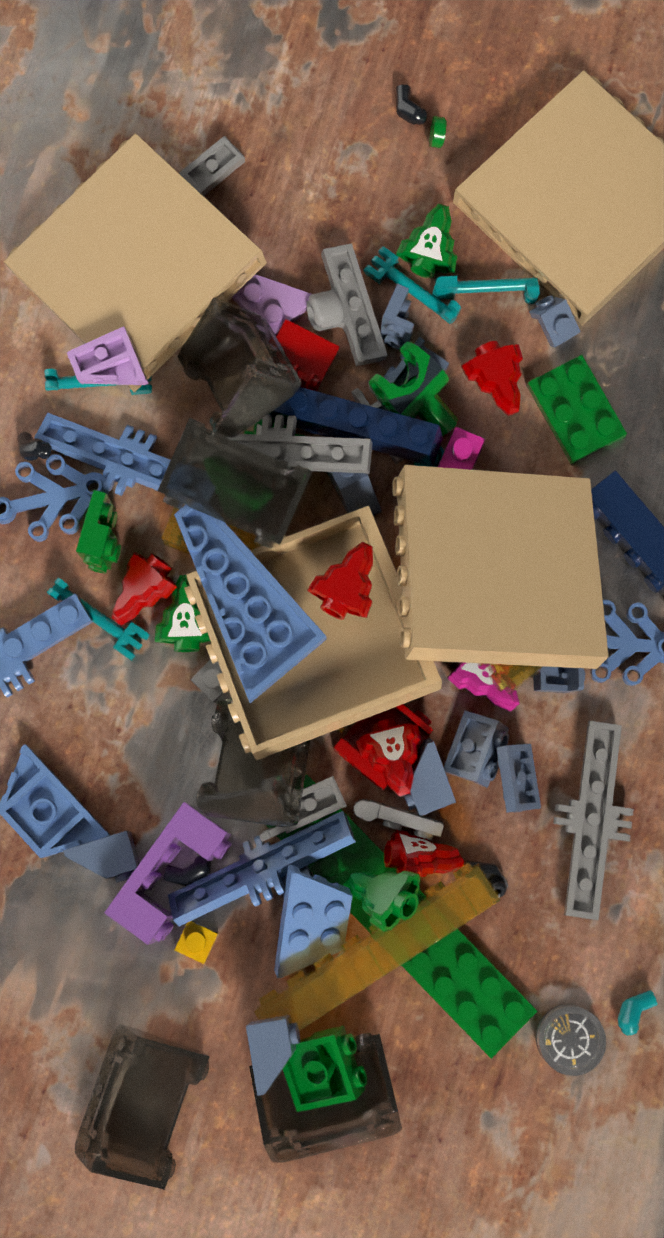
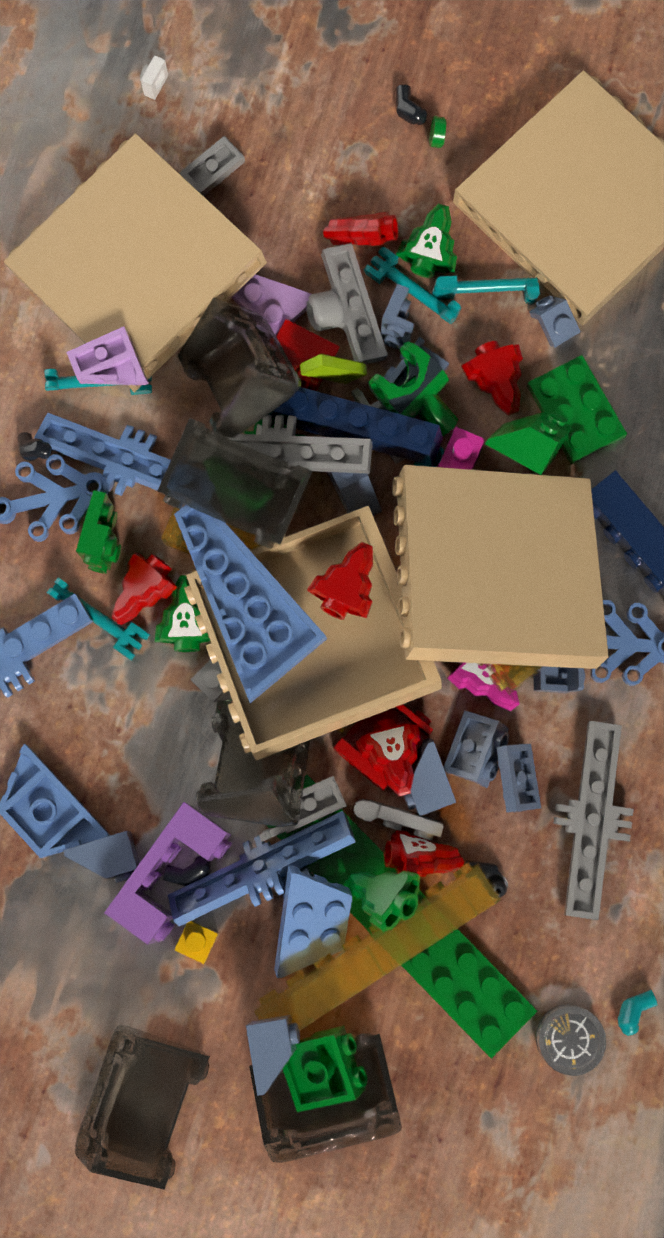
none -> white plate [140,55,168,100]
none -> lime tile [300,354,367,384]
none -> red rock [323,211,398,246]
none -> green slope [485,412,572,475]

